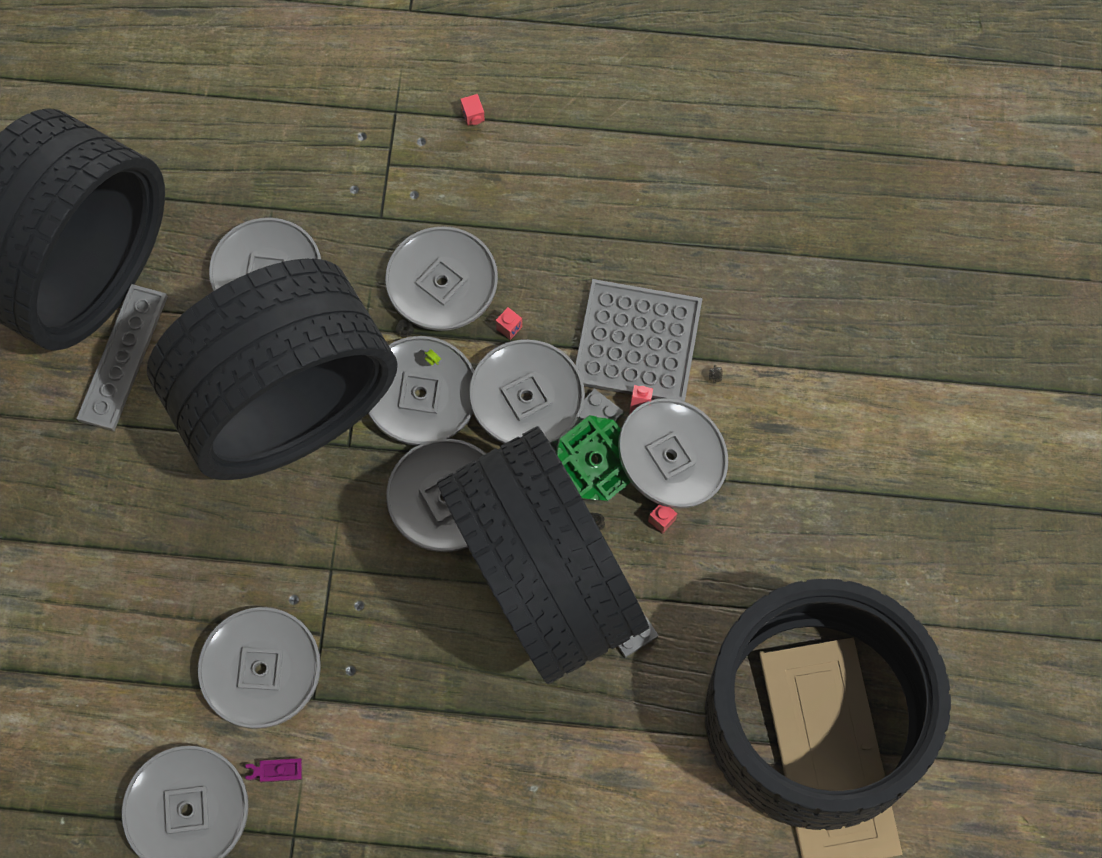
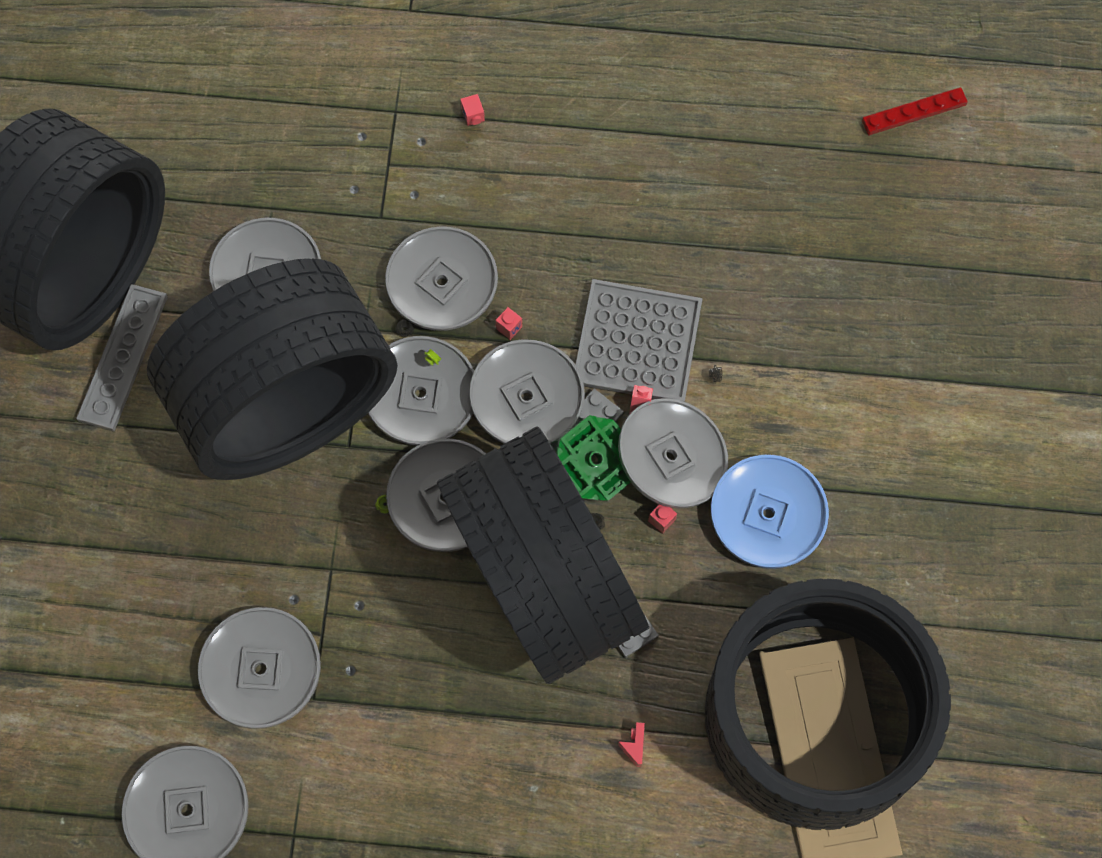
magenta plate [245,758,302,783] -> none
none -> lime plate [375,495,389,514]
none -> coral slope [618,722,645,767]
none -> light blue dish [711,455,829,569]
none -> red plate [862,87,968,136]

